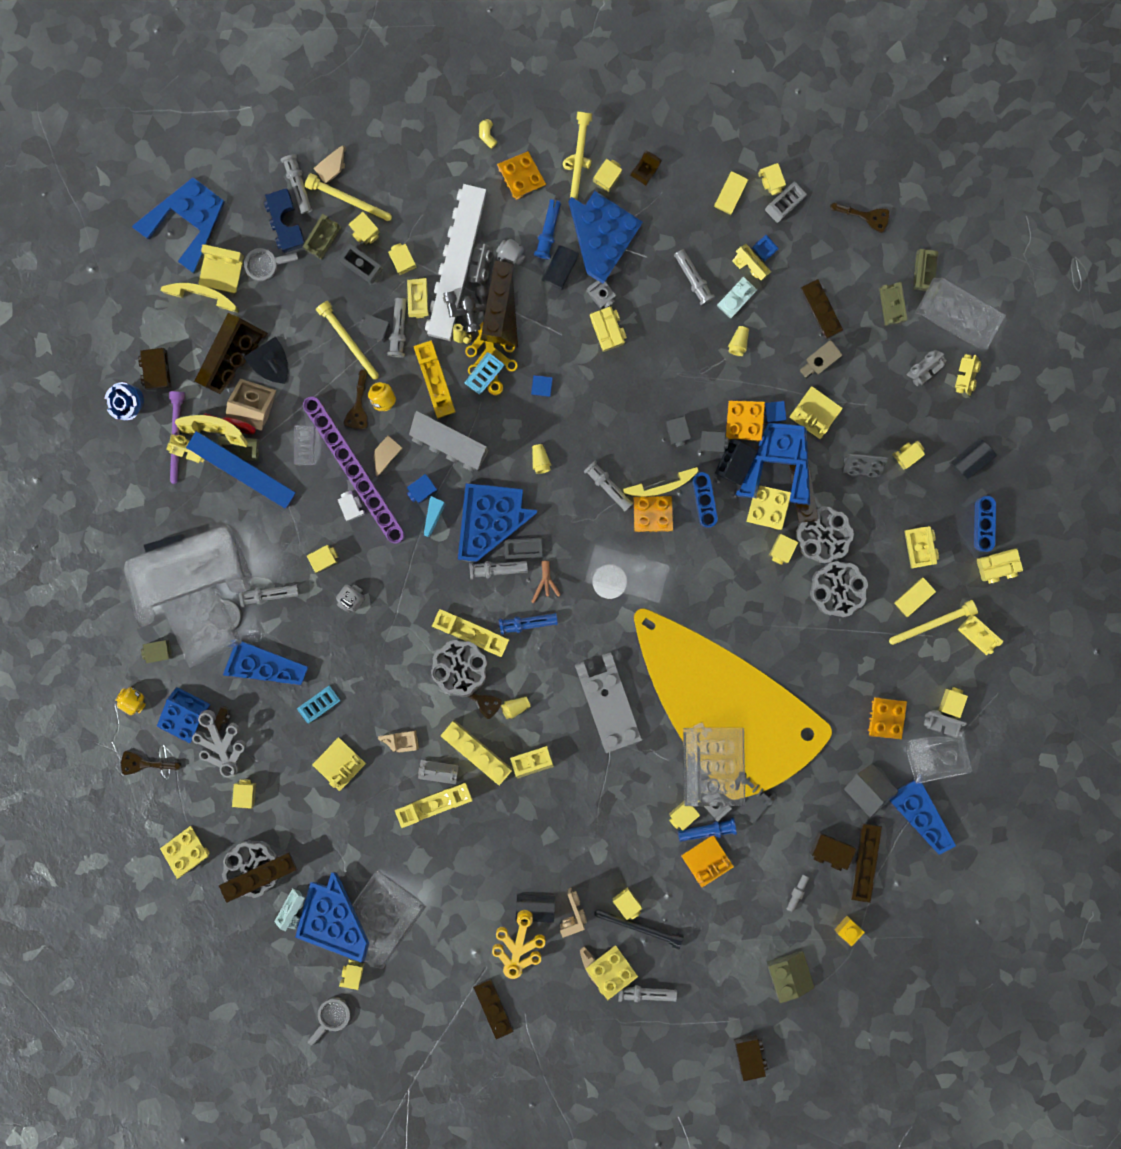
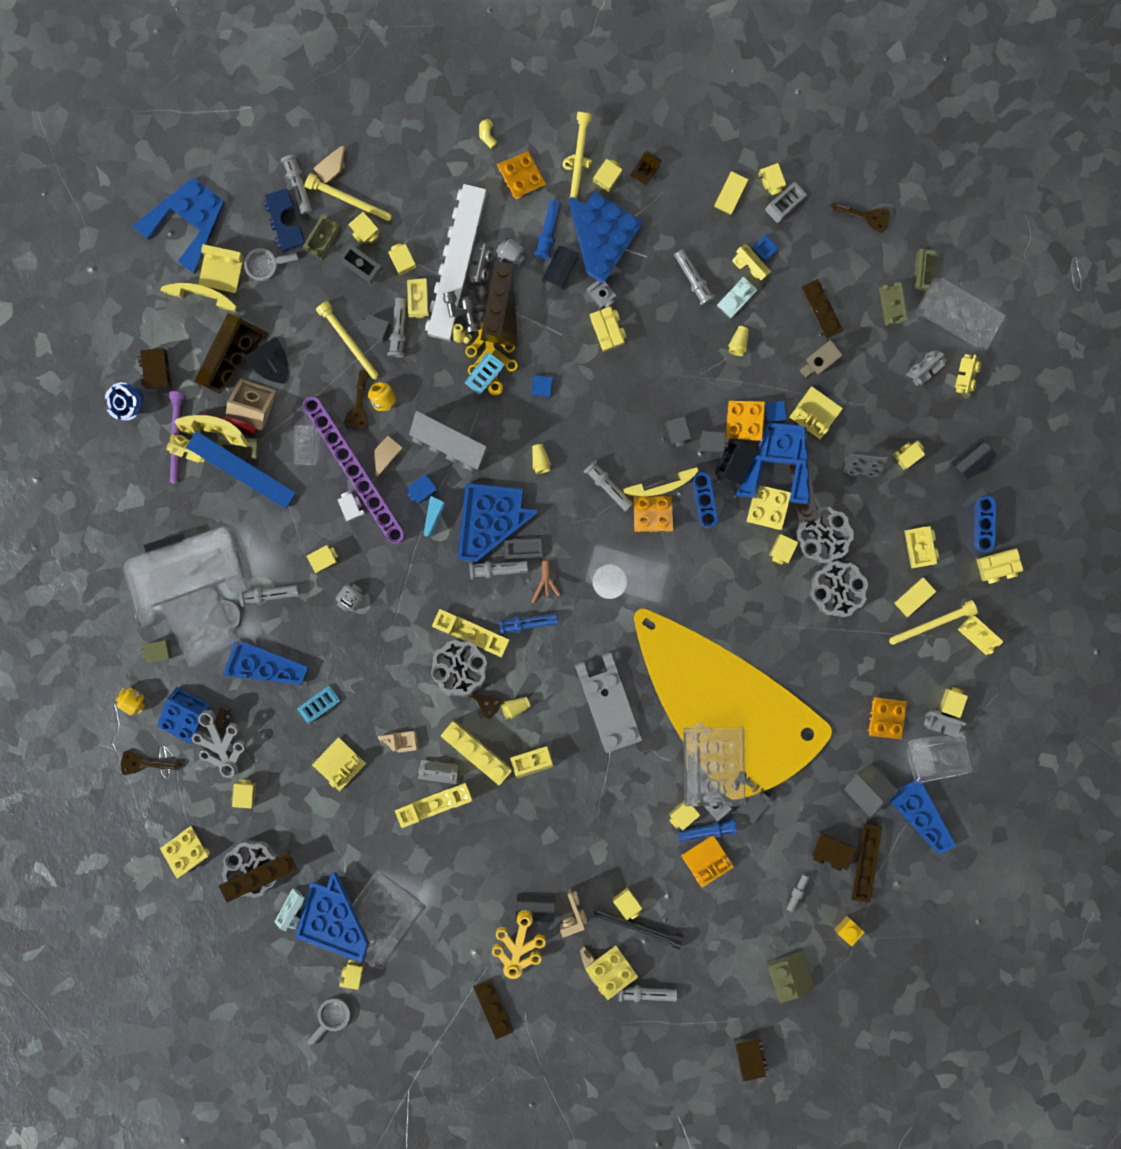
yellow slope [413,340,456,419] -> none

